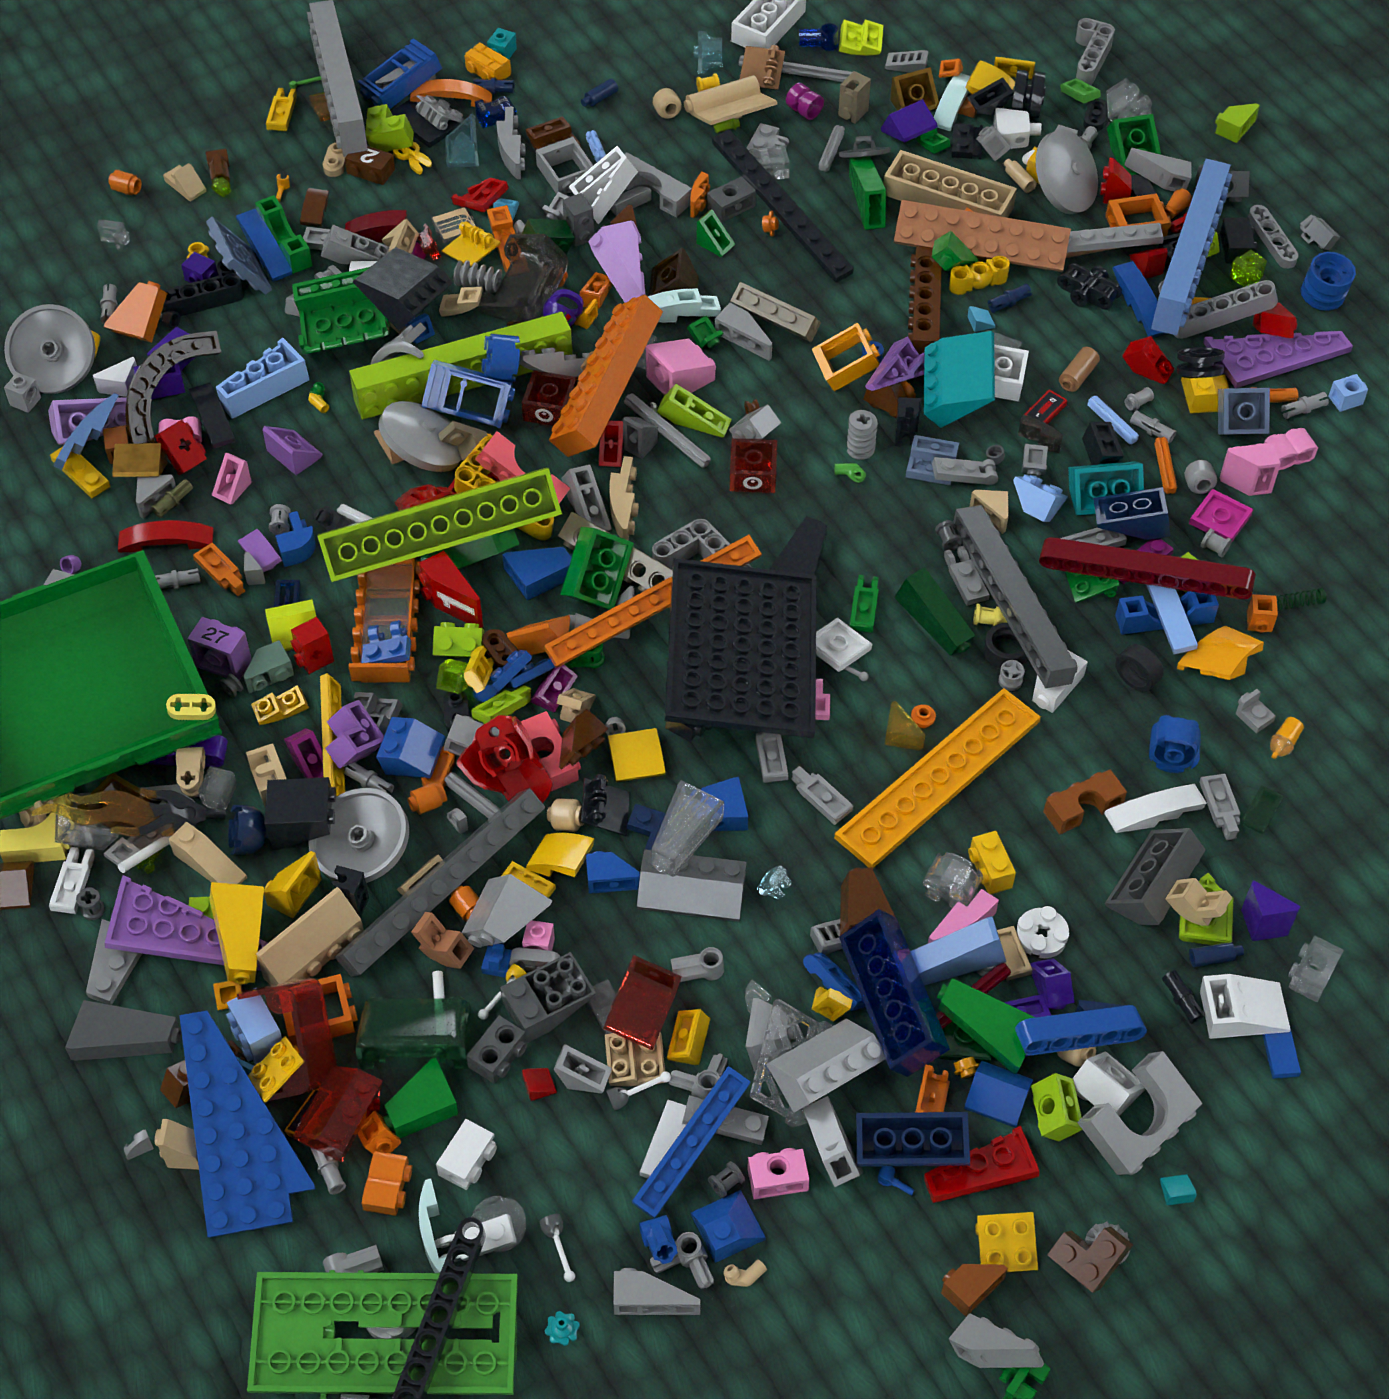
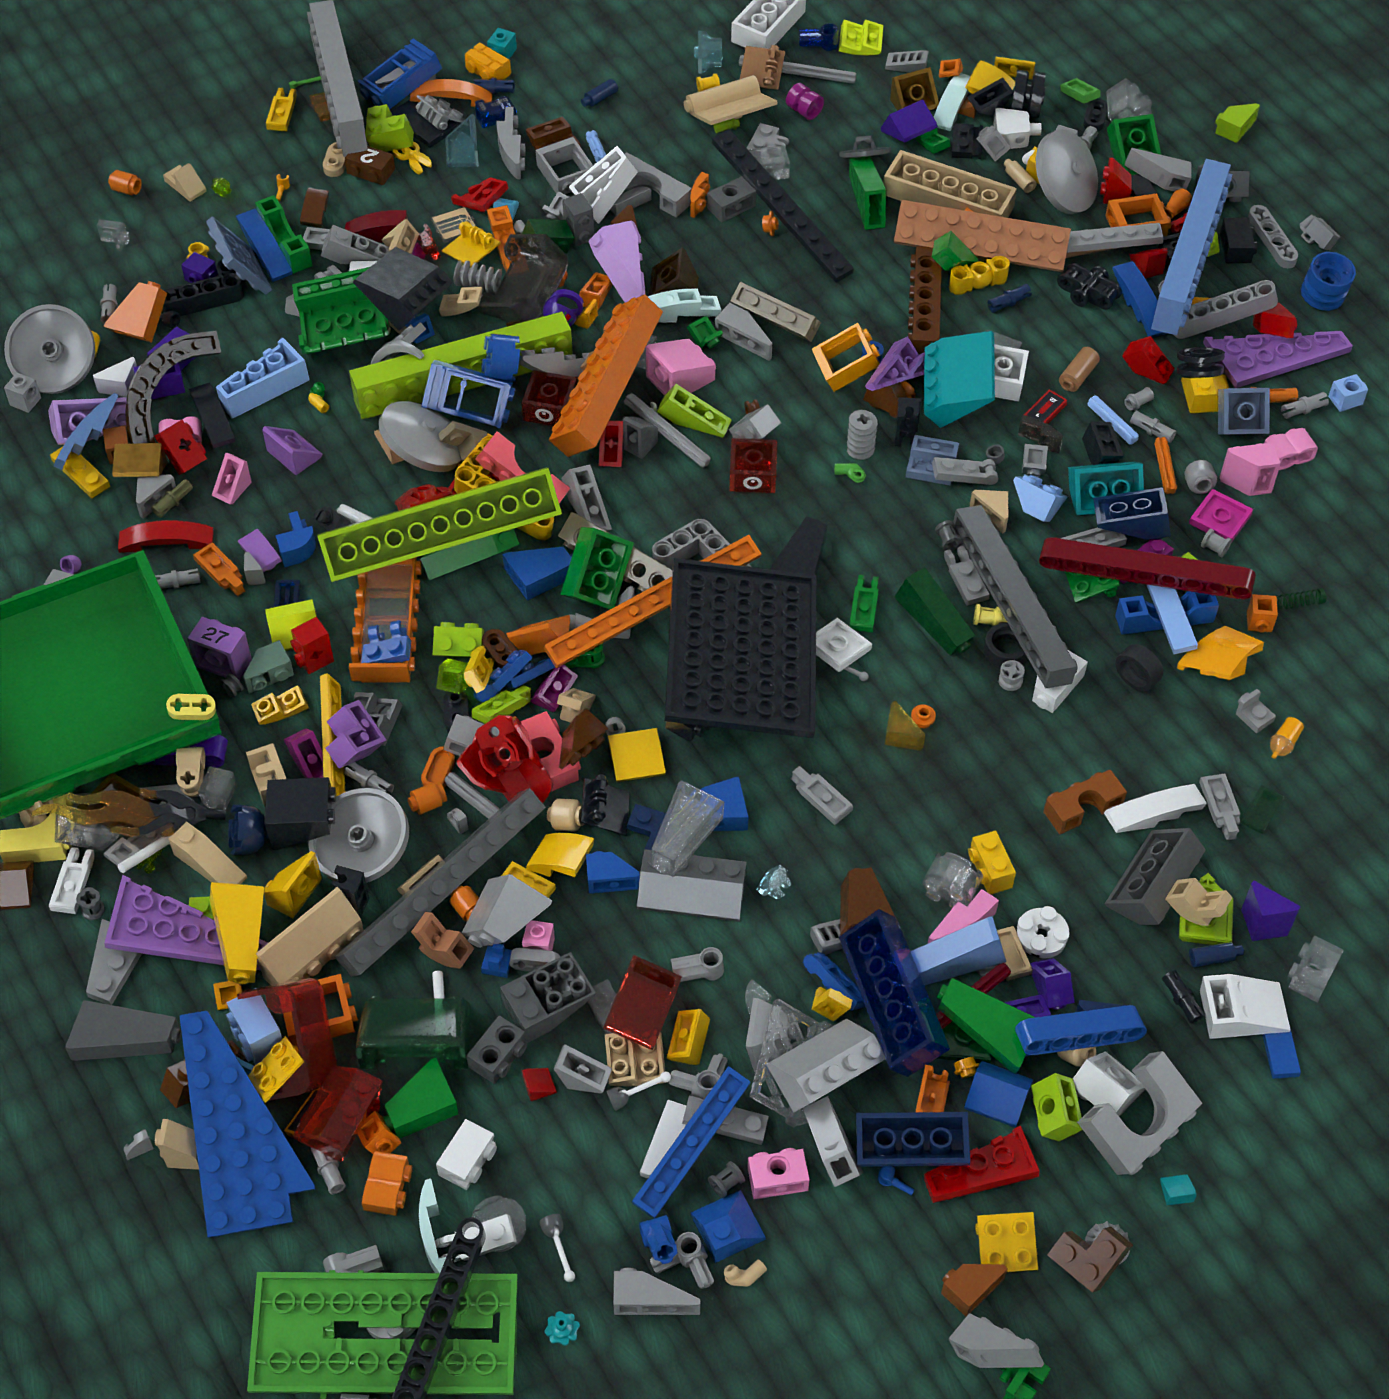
reddish brown piece [206,148,230,188] -> none
light grey bush [268,504,291,535] -> none
blue slope [376,717,446,778] -> none
red slope [418,551,483,628] -> none
hinge [478,964,527,1020] -> none
tan slope [610,456,639,540] -> none
tan head [653,88,682,119] -> none
green slope [696,209,735,257] -> none
light grey hinge [756,732,788,783] -> none
bright pink plate [815,679,830,720] -> none
light grey axle [819,125,845,172] -> none
light orange plate [834,688,1041,869] -> none
dark tan brick [838,71,871,124] -> none
medium azure slope [967,306,995,332] -> none
light grey beam [1075,18,1115,85] -> none
blue brick [1149,715,1201,773] -> none
clear neon green brick [1230,250,1267,287] -> none

